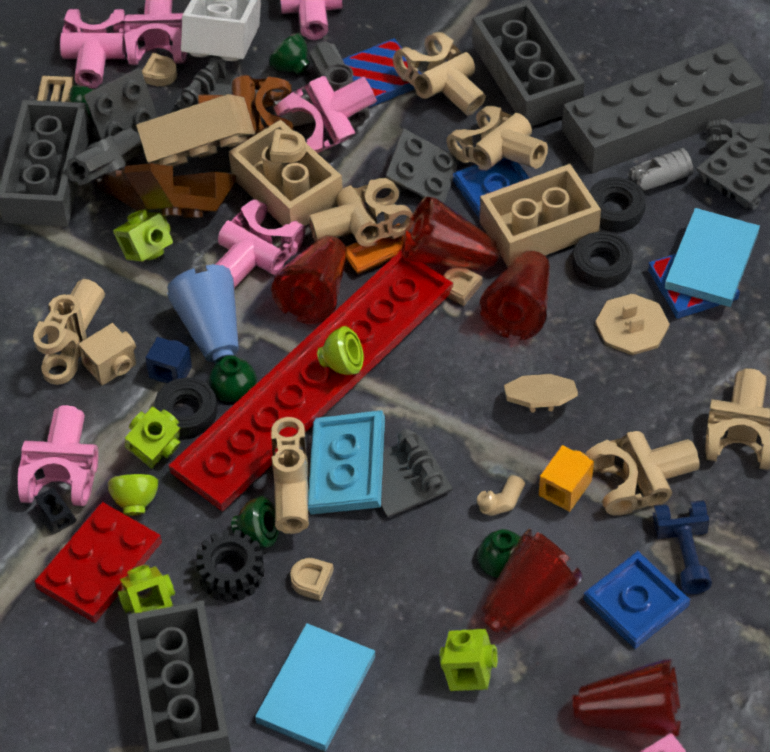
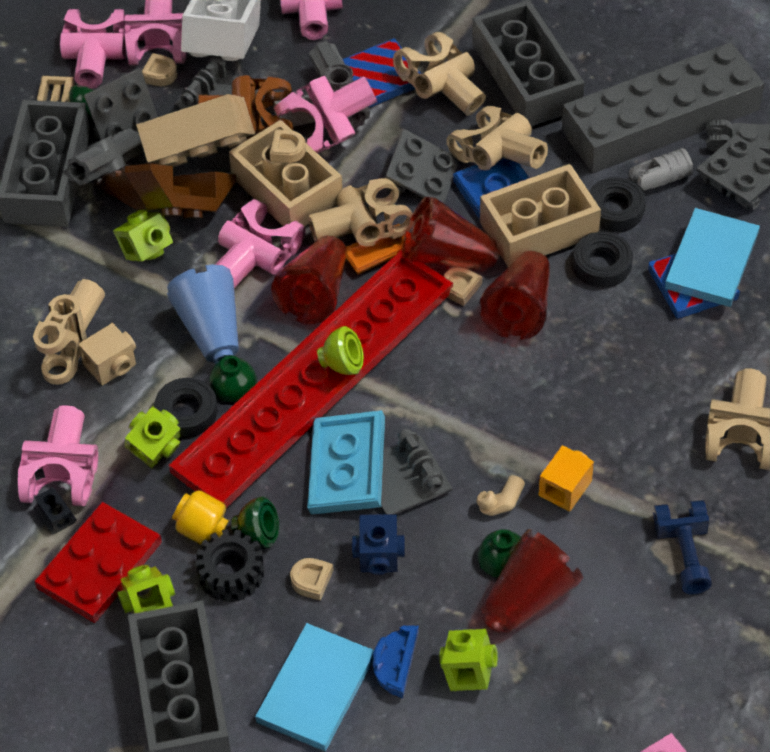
lime brick [107,474,158,516] -> none
dark blue plate [145,337,192,384] -> none
dark green brick [269,33,311,75] -> none
tan connector [271,417,308,534] -> none
tan piece [504,374,578,413] -> none
clear red cone [573,658,681,738] -> none
blue tile [583,551,690,649] -> none
tan connector [585,431,700,516] -> none
tan piece [595,294,670,355] -> none
none -> yellow head [172,490,229,544]
none -> dark blue brick [352,514,405,575]
none -> blue plate [373,625,419,698]

